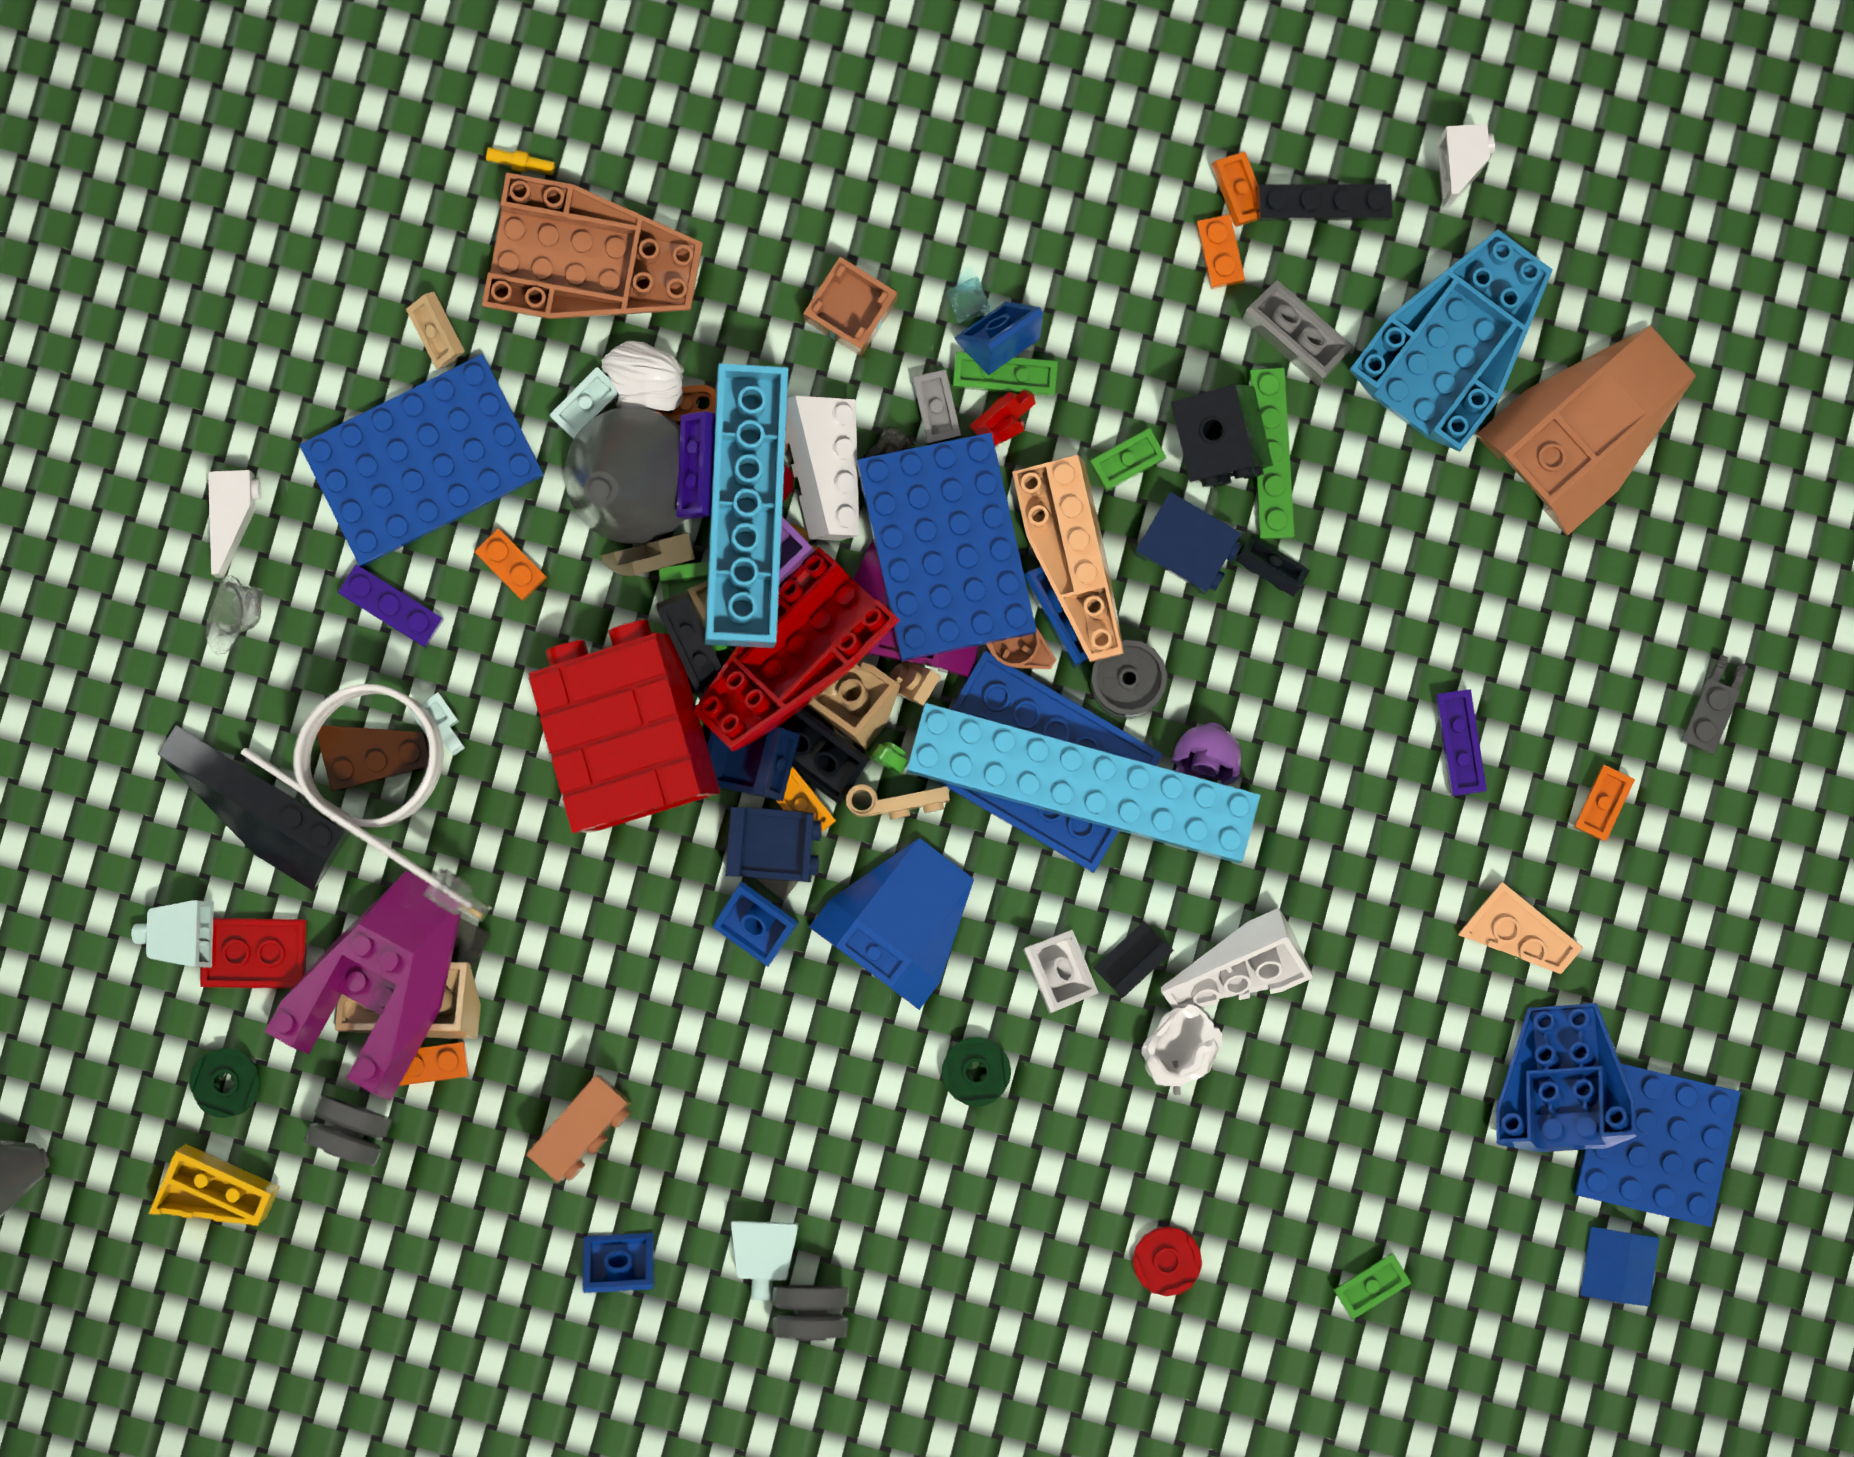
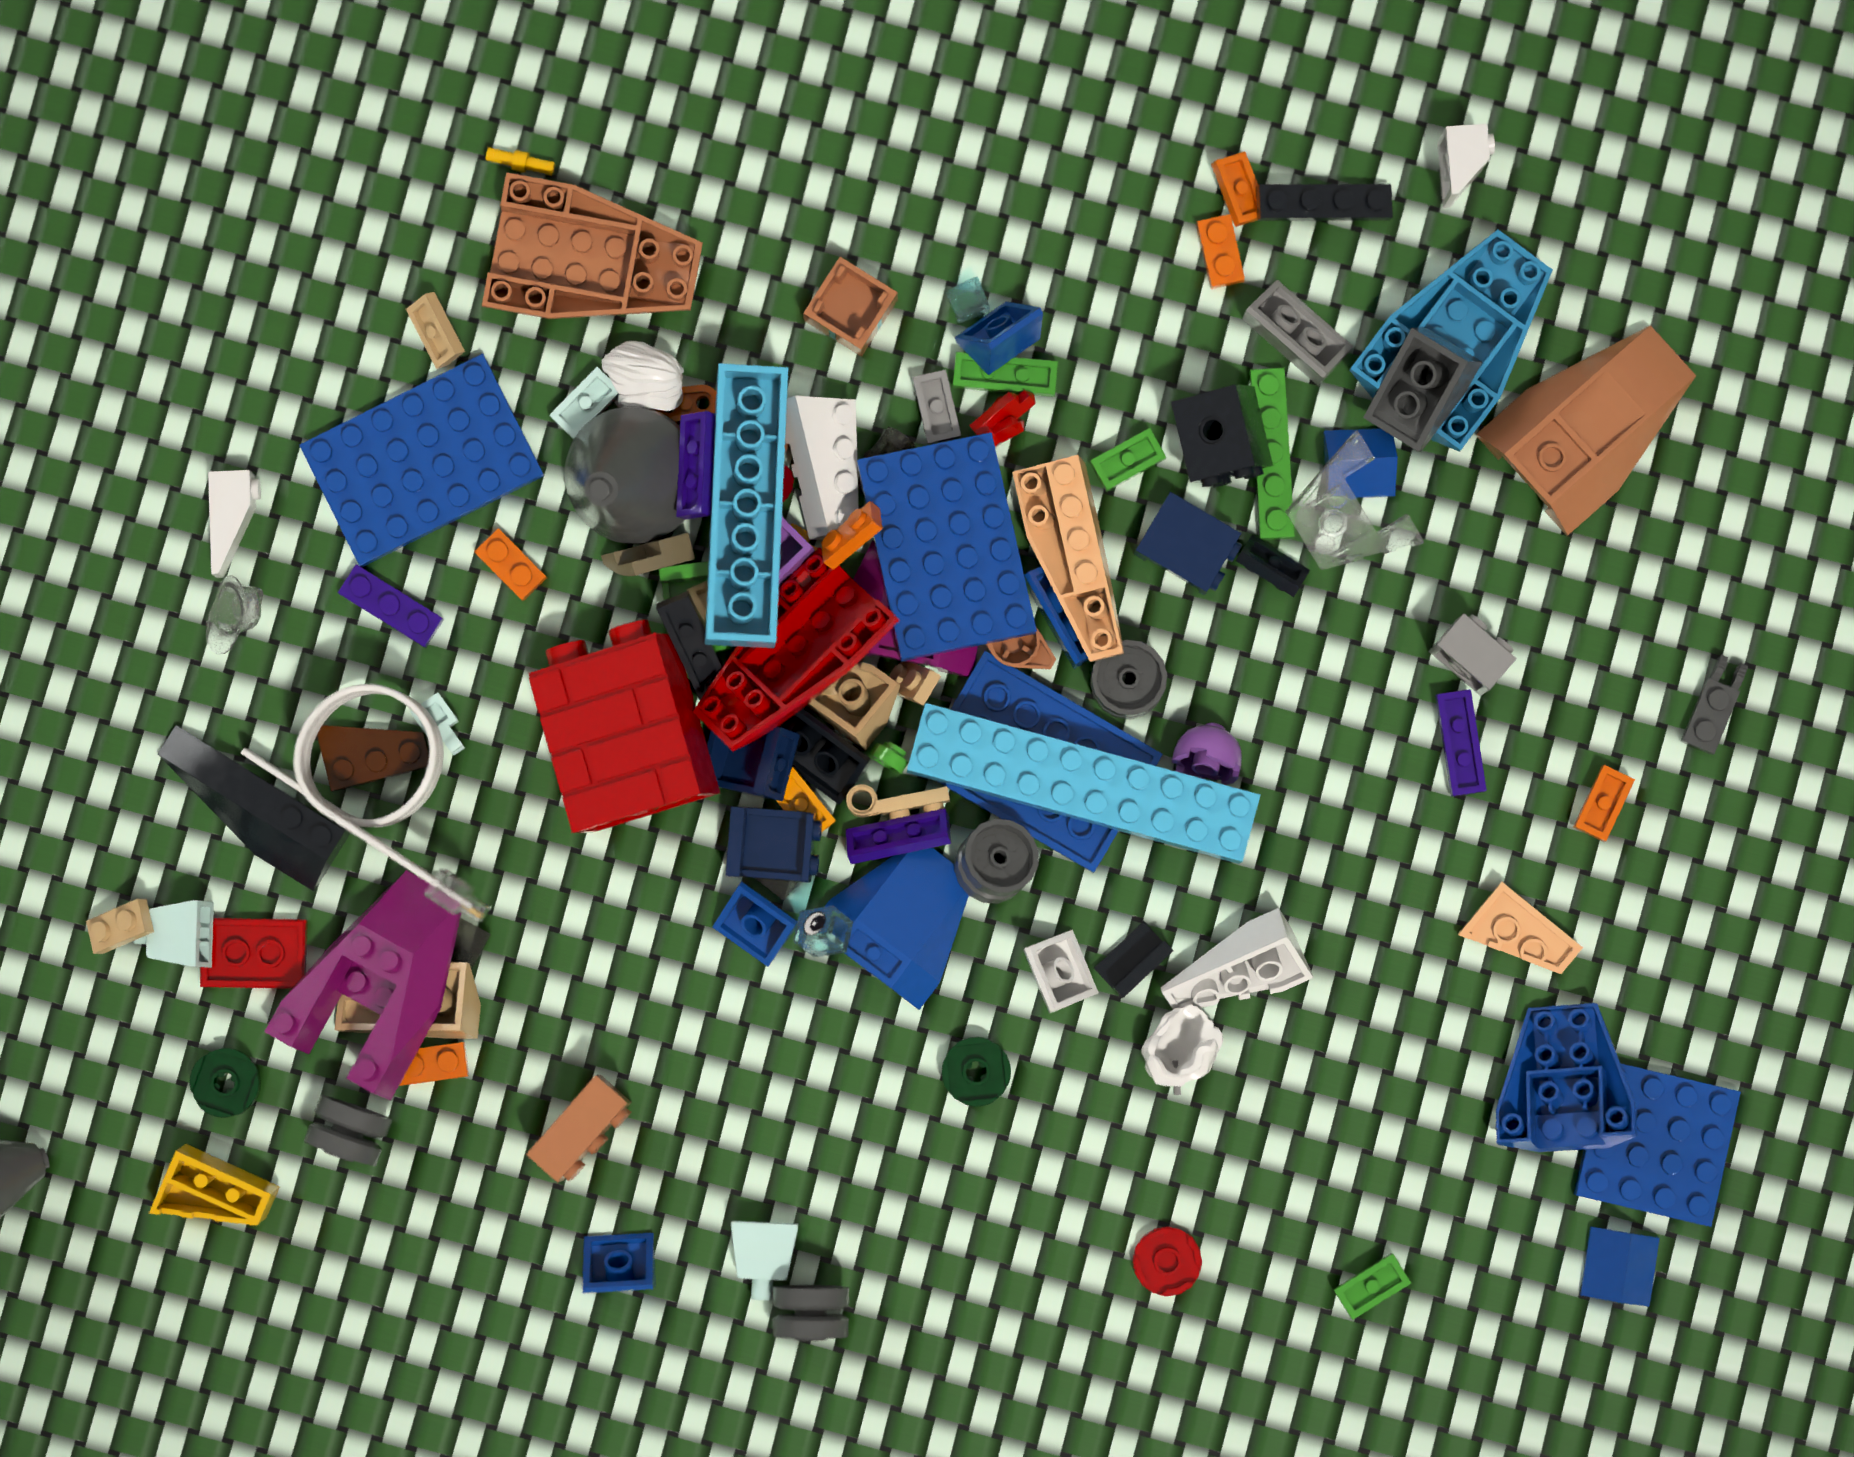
none -> tan plate [86,899,154,954]
none -> clear light blue brick [793,906,853,957]
none -> orange plate [821,501,882,570]
none -> dark purple plate [846,808,951,864]
none -> dark grey wheel [954,819,1039,904]
none -> clear wing [1285,431,1424,570]
none -> blue slope [1323,429,1398,499]
none -> dark grey slope [1363,328,1482,452]
none -> light grey brick [1428,614,1517,696]

